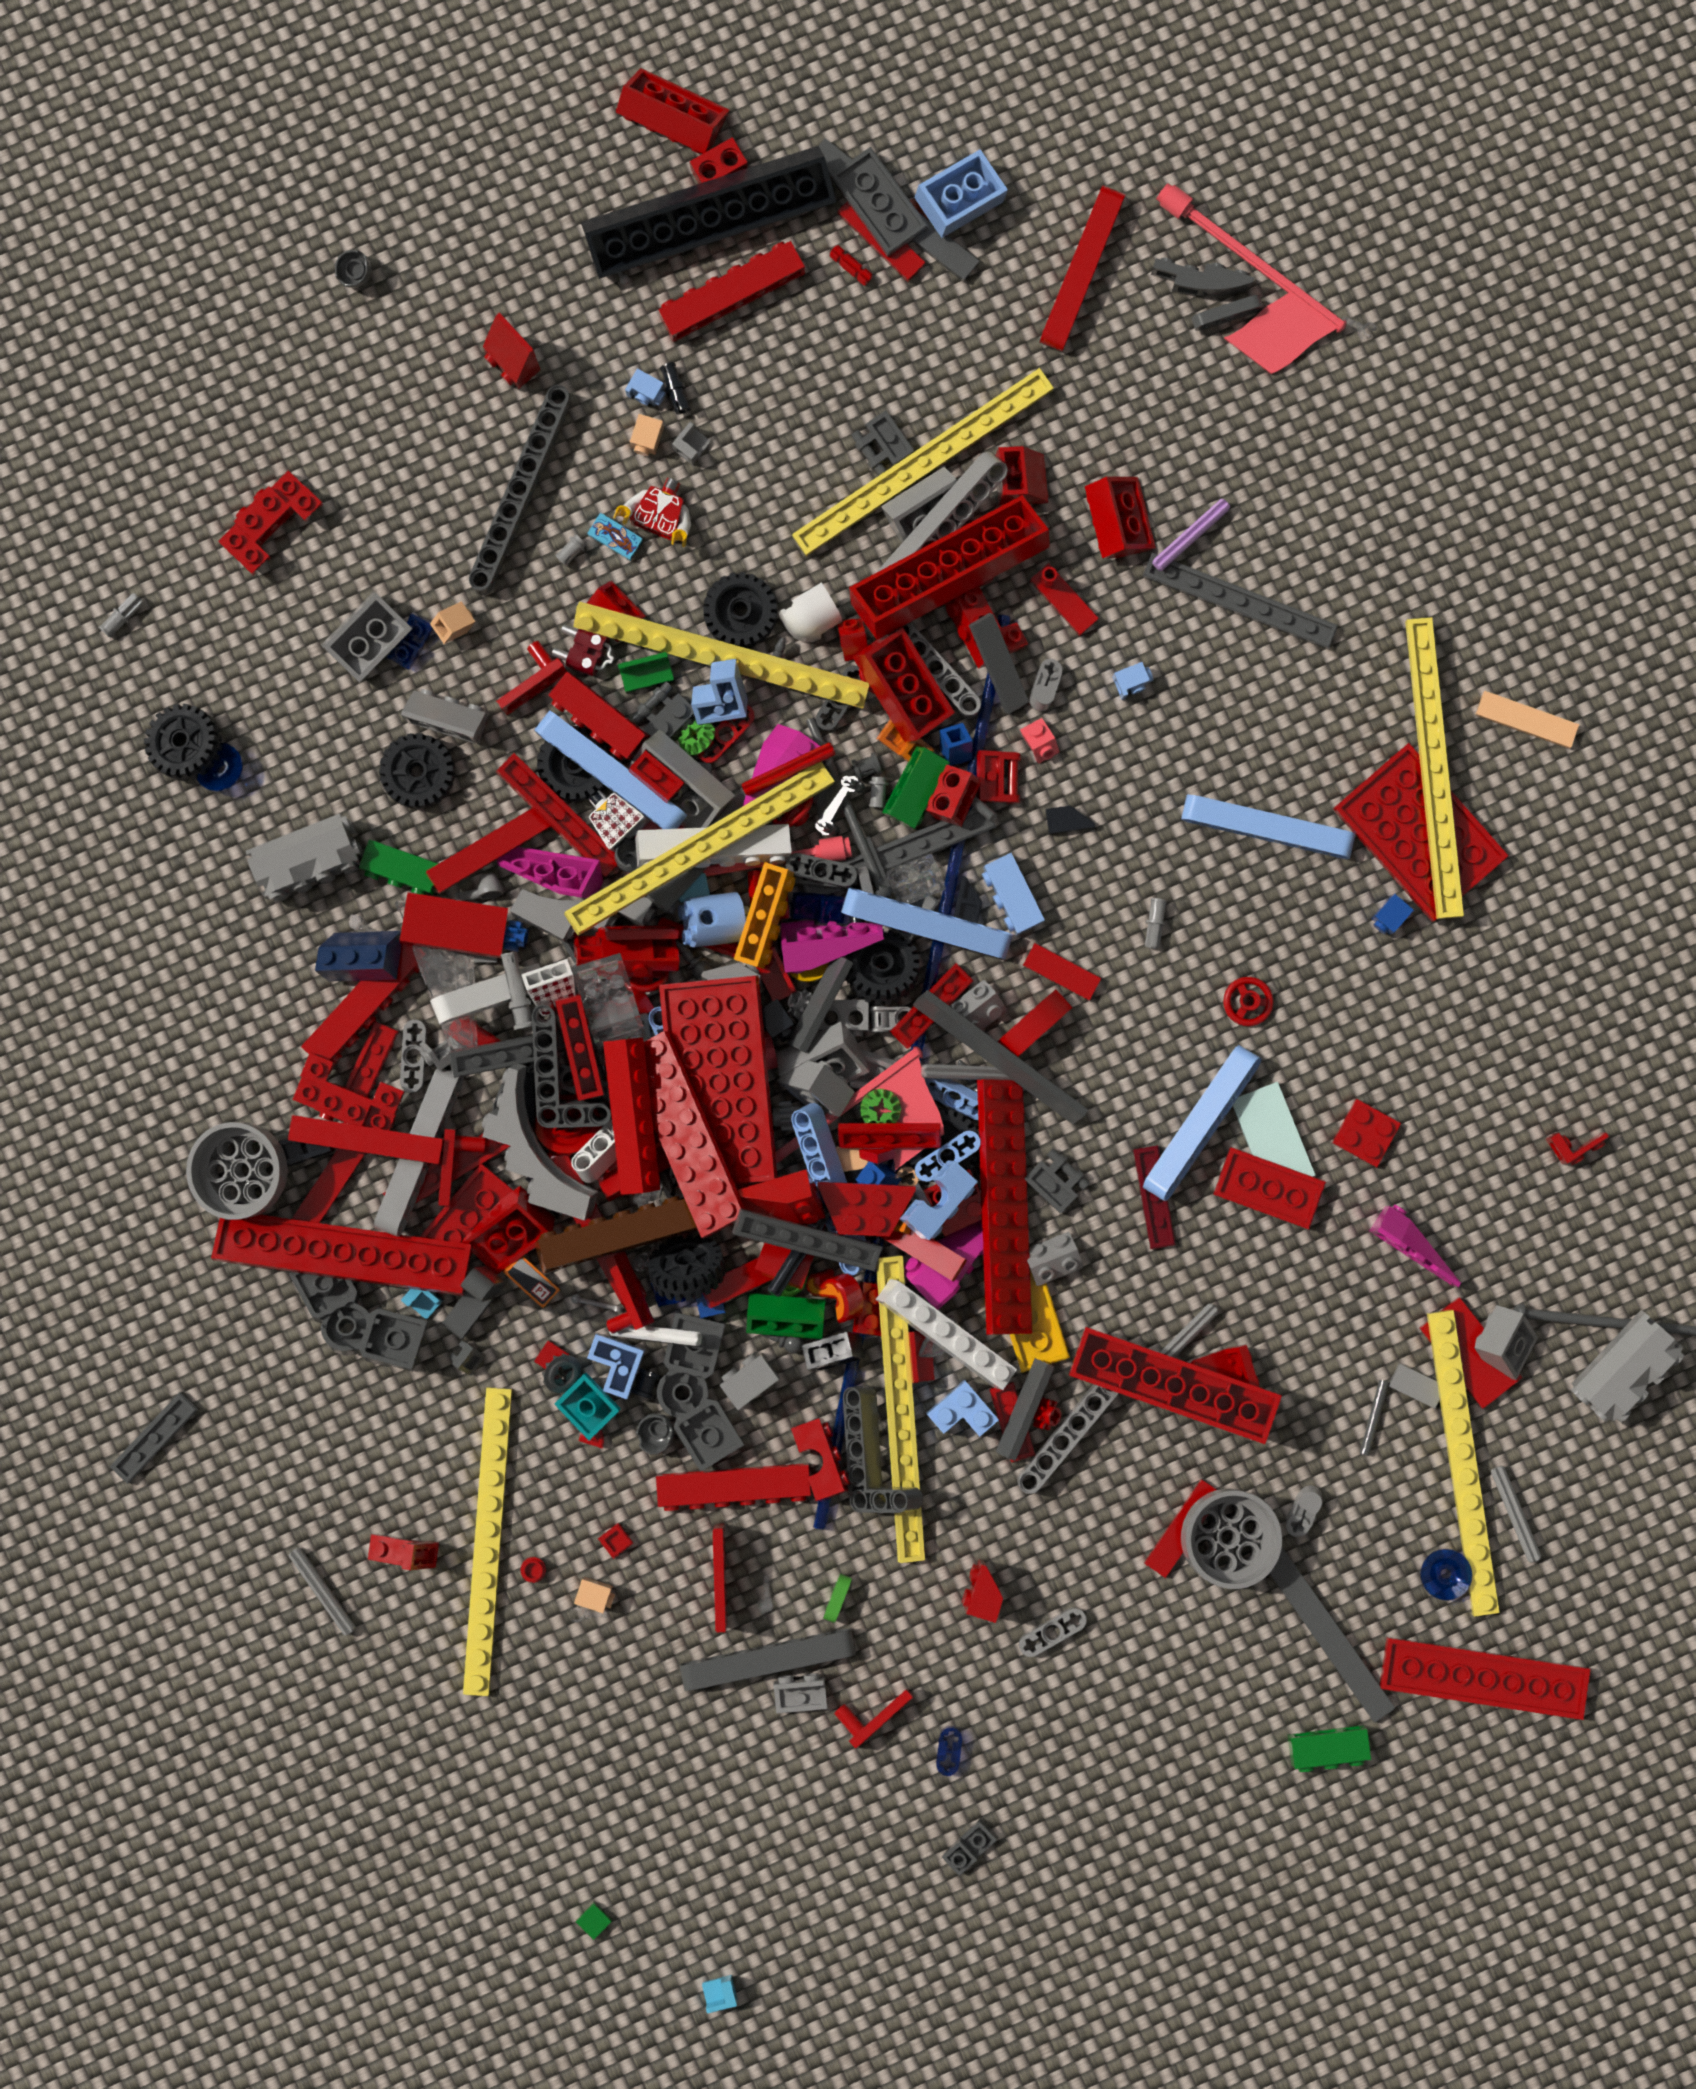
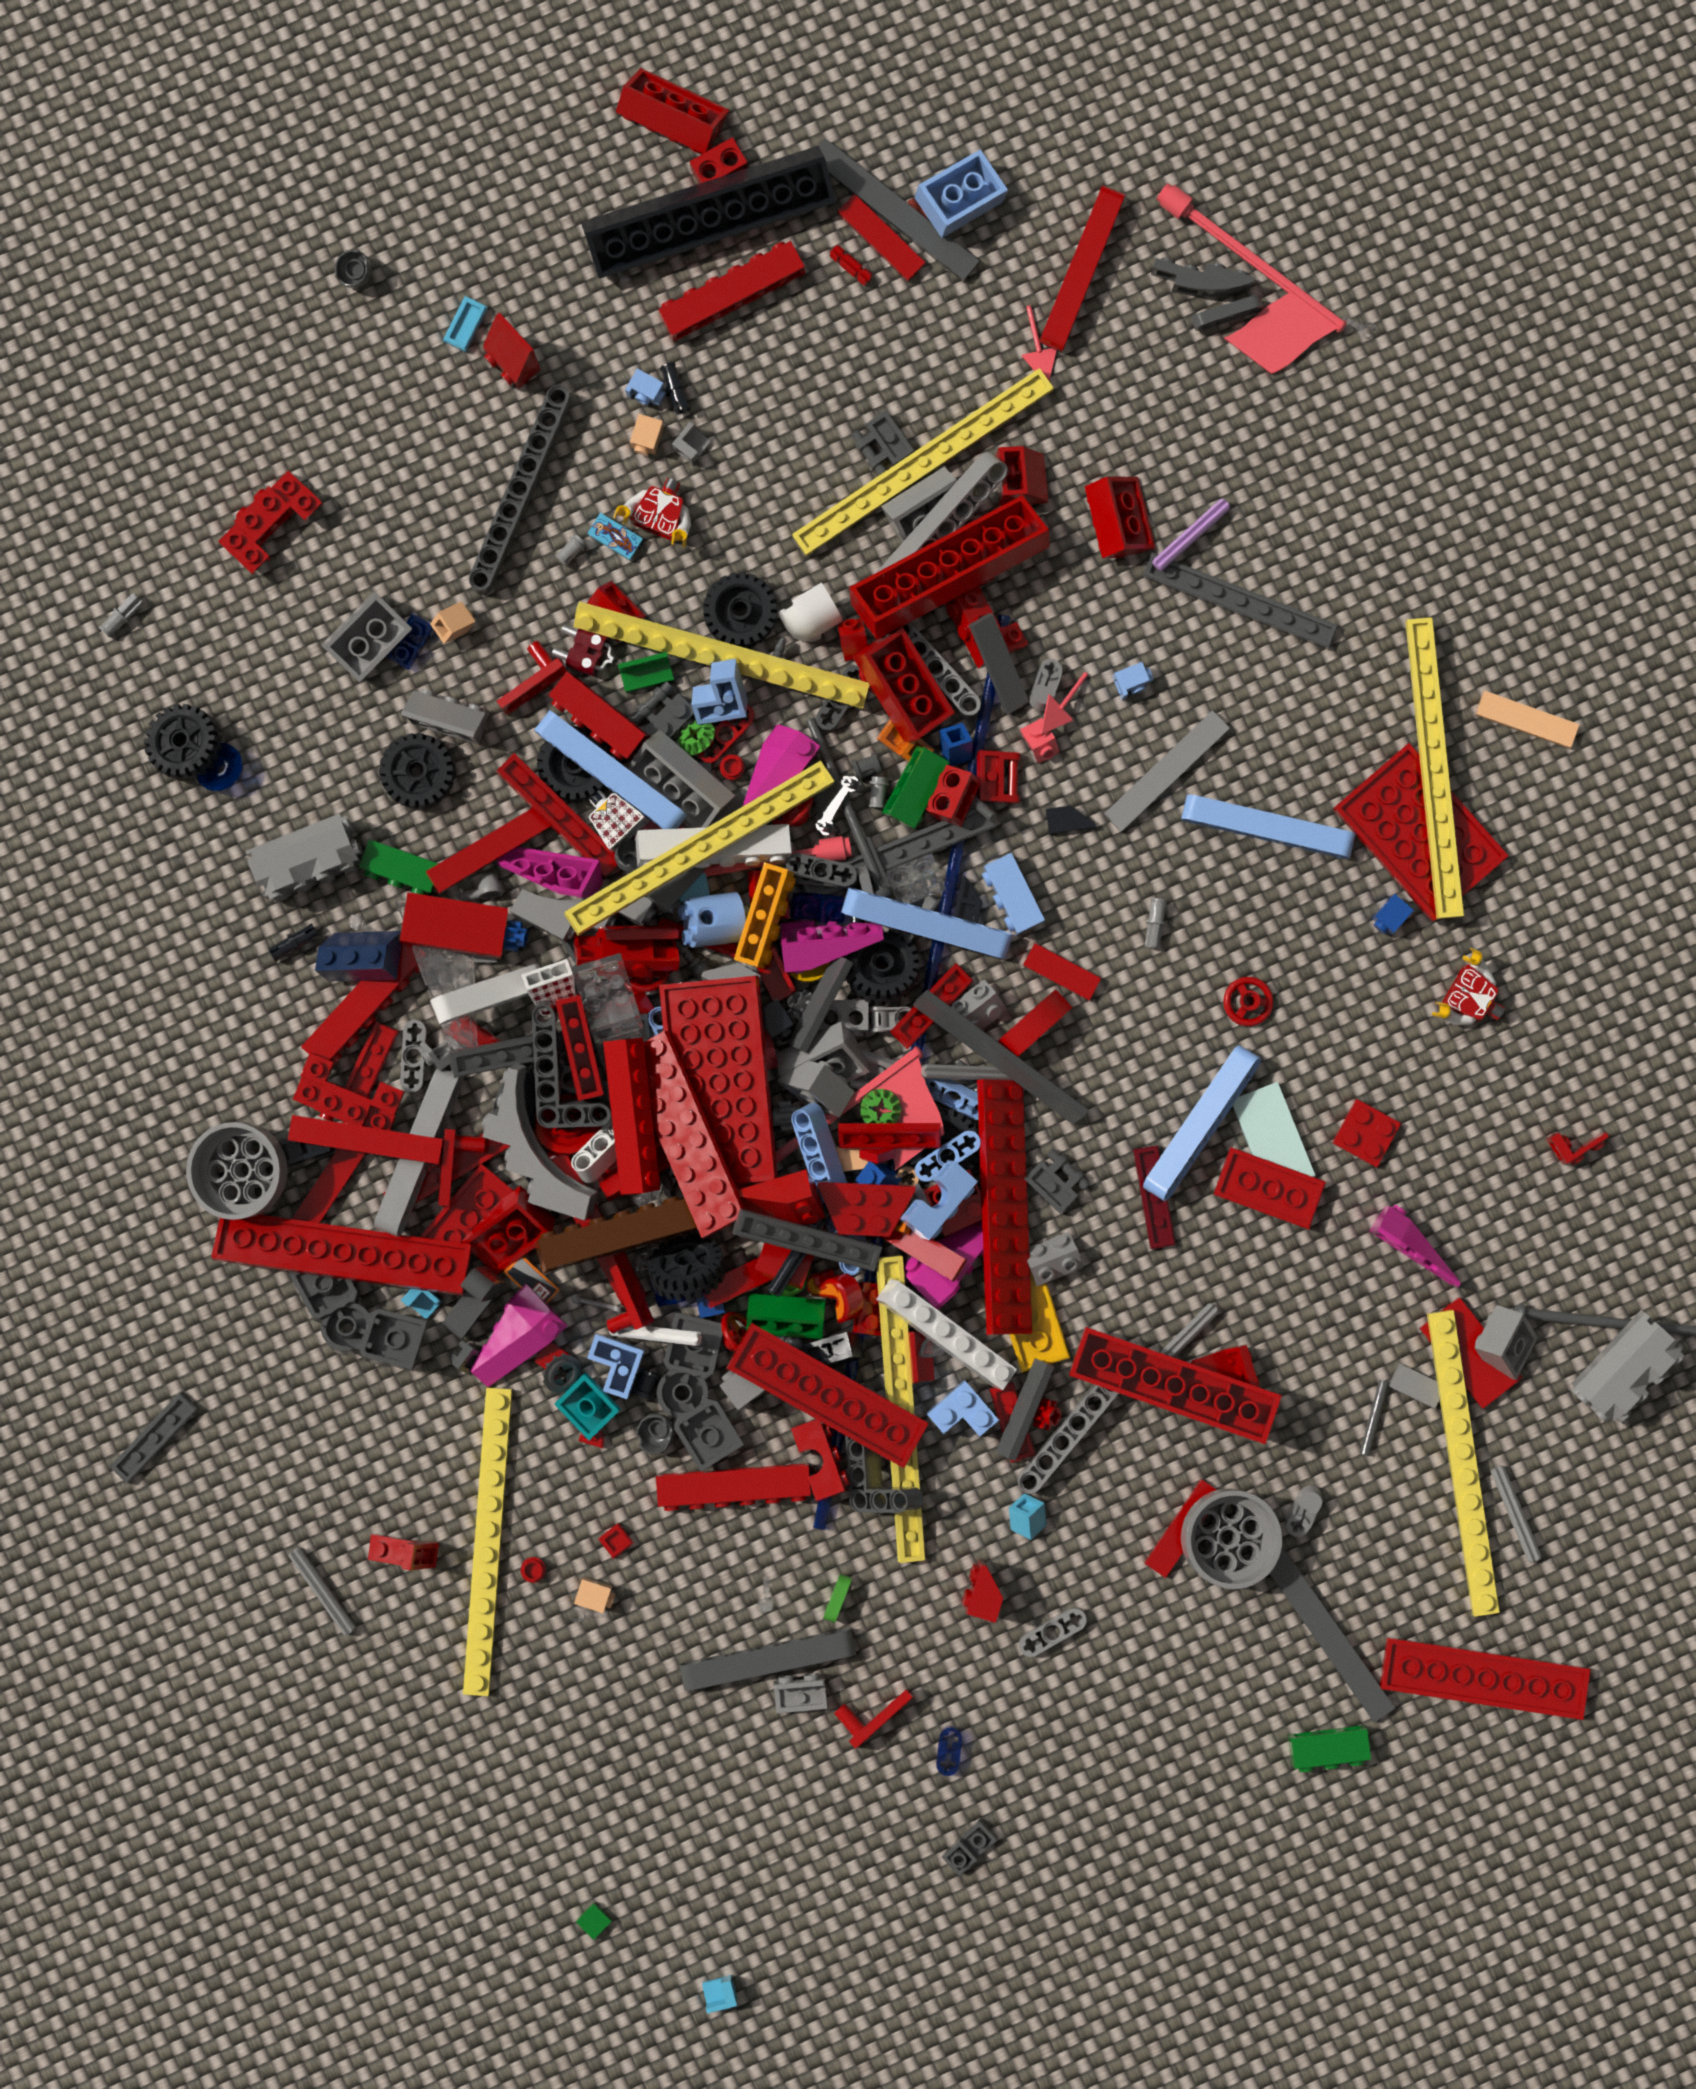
light grey pin [500,951,532,1030] -> none
red plate [628,750,684,803] -> none
red tile [713,1523,728,1633] -> none
red axle [742,743,836,796] -> none
dark grey tile [830,147,928,257] -> none
red piece [1030,563,1099,637] -> none
clear blue dish [1420,1549,1472,1600] -> none
none -> black pin [268,923,320,962]
none -> medium azure tile [443,296,488,353]
none -> dark pink wedge [470,1284,567,1387]
none -> red plate [720,755,745,780]
none -> red piece [721,1312,747,1351]
none -> red plate [726,1323,929,1468]
none -> medium azure panel [1009,1493,1046,1540]
none -> coral piece [1021,305,1057,380]
none -> coral piece [1040,672,1088,735]
none -> light grey tile [1103,710,1230,832]
none -> torso [1432,948,1505,1025]

